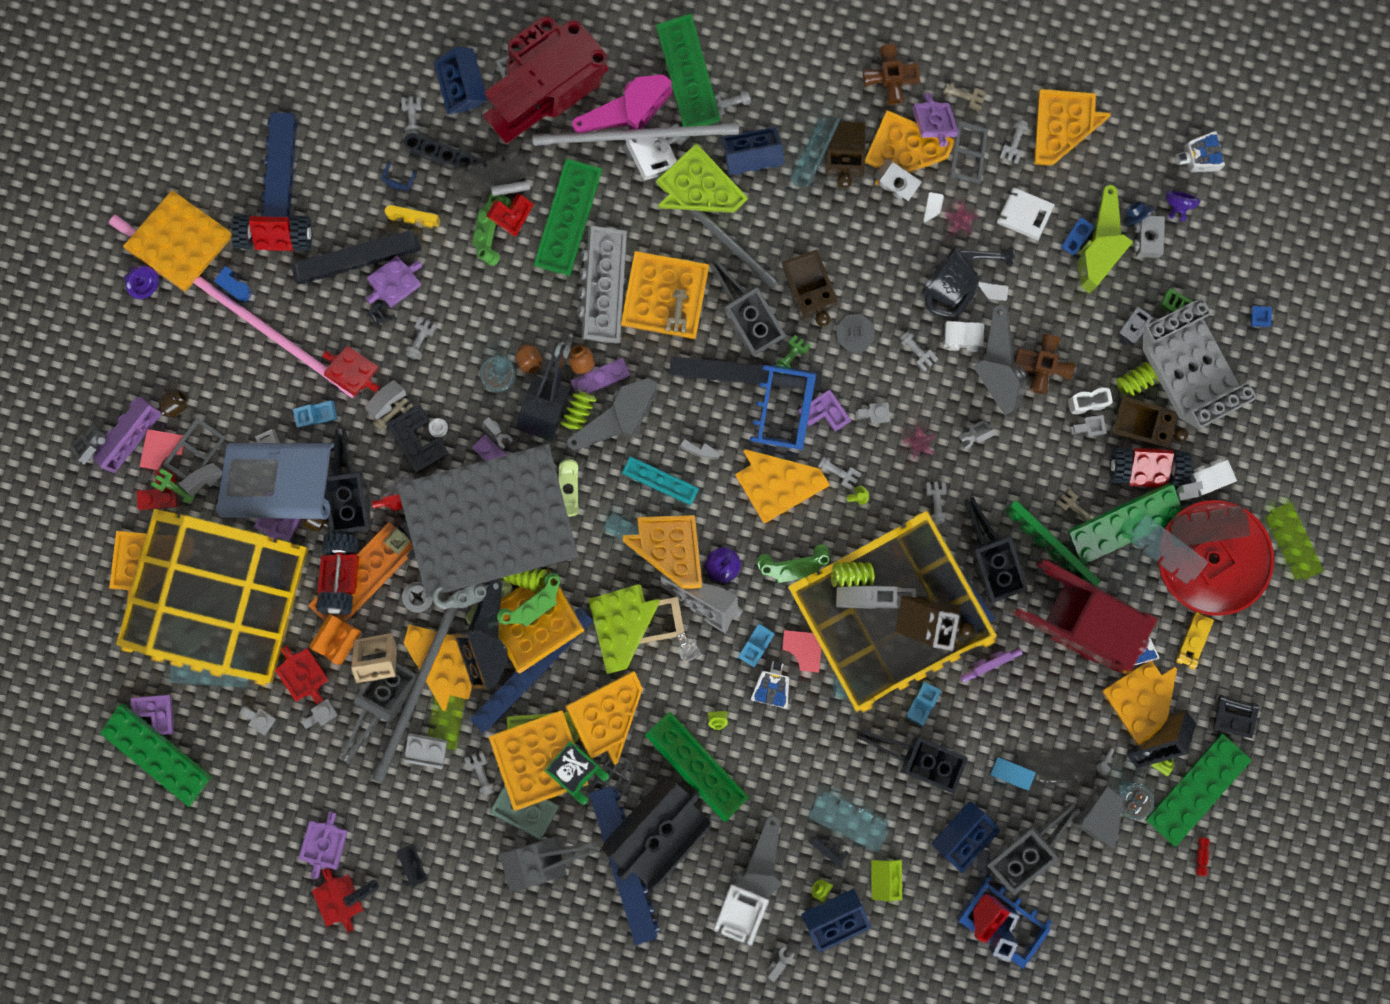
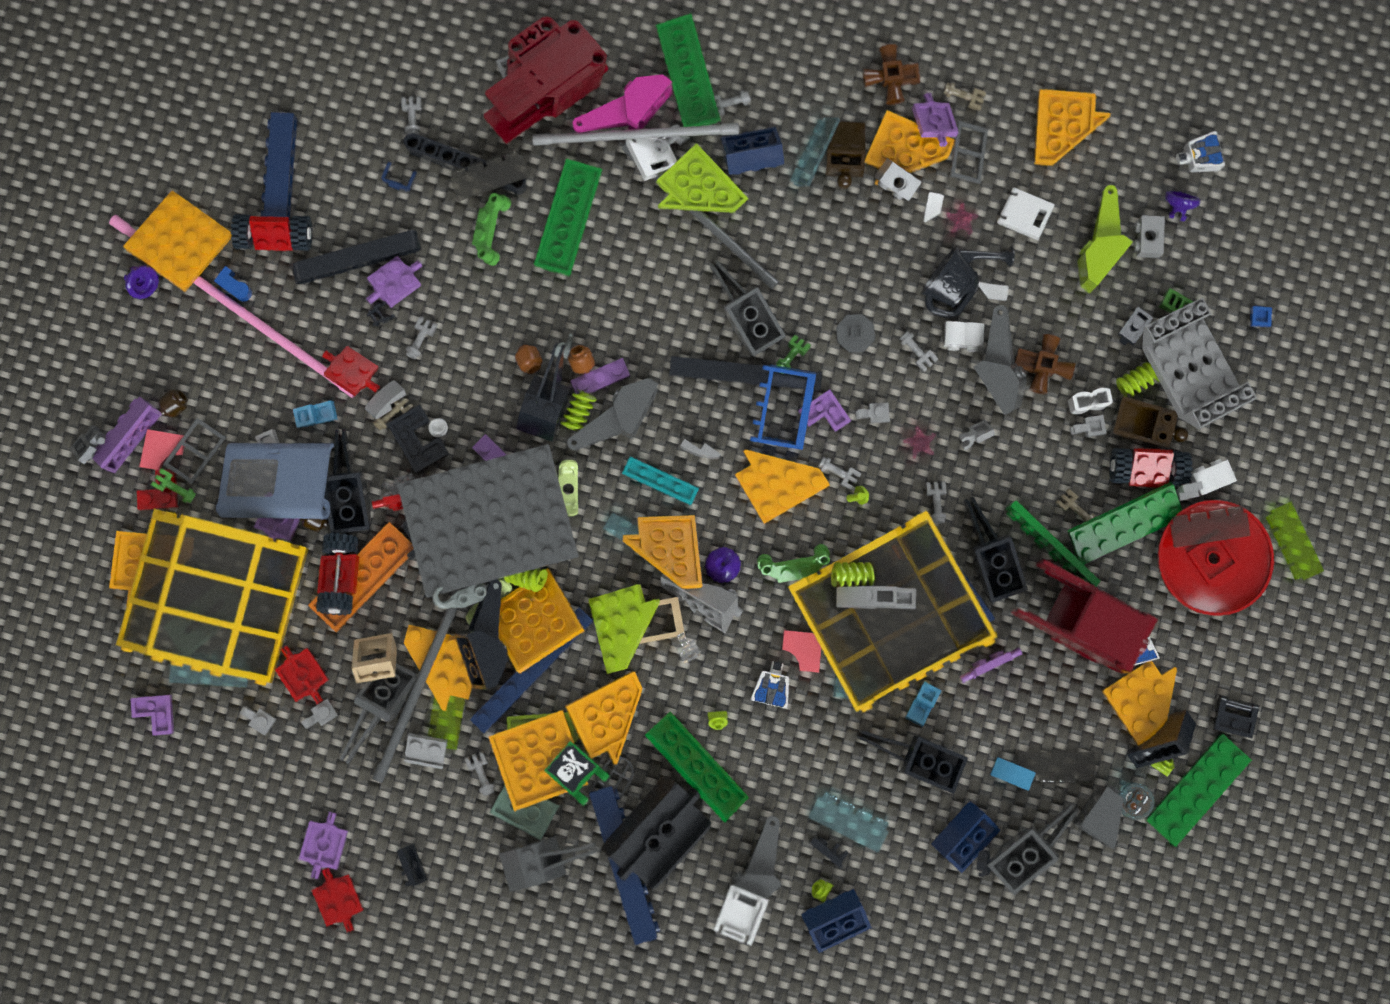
green plate [100,703,212,807] -> none
light grey slope [179,463,222,496] -> none
orange bracket [309,613,362,665] -> none
black axle [343,880,379,907] -> none
olive tile [383,527,411,554] -> none
yellow plate [385,205,440,228] -> none
light grey gear [402,582,433,613] -> none
dark blue slope [434,47,487,115] -> none
clear light blue head [480,356,516,393] -> none
light grey plate [481,417,513,450] -> none
red plate [486,194,534,237] -> none
light grey piece [491,180,530,196] -> none
bright green plate [497,572,560,627] -> none
light grey plate [577,226,627,344] -> none
light orange plate [621,251,709,339] -> none
dark tan hinge [666,290,687,333] -> none
dark azure slope [738,623,776,668] -> none
light grey plate [767,946,794,982] -> none
dark brown slope [782,249,838,327] -> none
lime panel [871,860,902,901] -> none
dark brown slope [895,595,974,651] -> none
blue hinge [957,875,1052,969] -> none
red slope [974,894,1011,943] -> none
dark blue brick [989,905,1019,961] -> none
light grey hinge [1000,120,1028,164] -> none
blue leg [1061,217,1095,256] -> none
light grey hand [1097,748,1114,775] -> none
dark blue piece [1123,201,1154,226] -> none
clear light blue windscreen [1130,515,1208,584] -> none
yellow plate [1175,612,1214,670] -> none
red axle [1196,837,1210,876] -> none

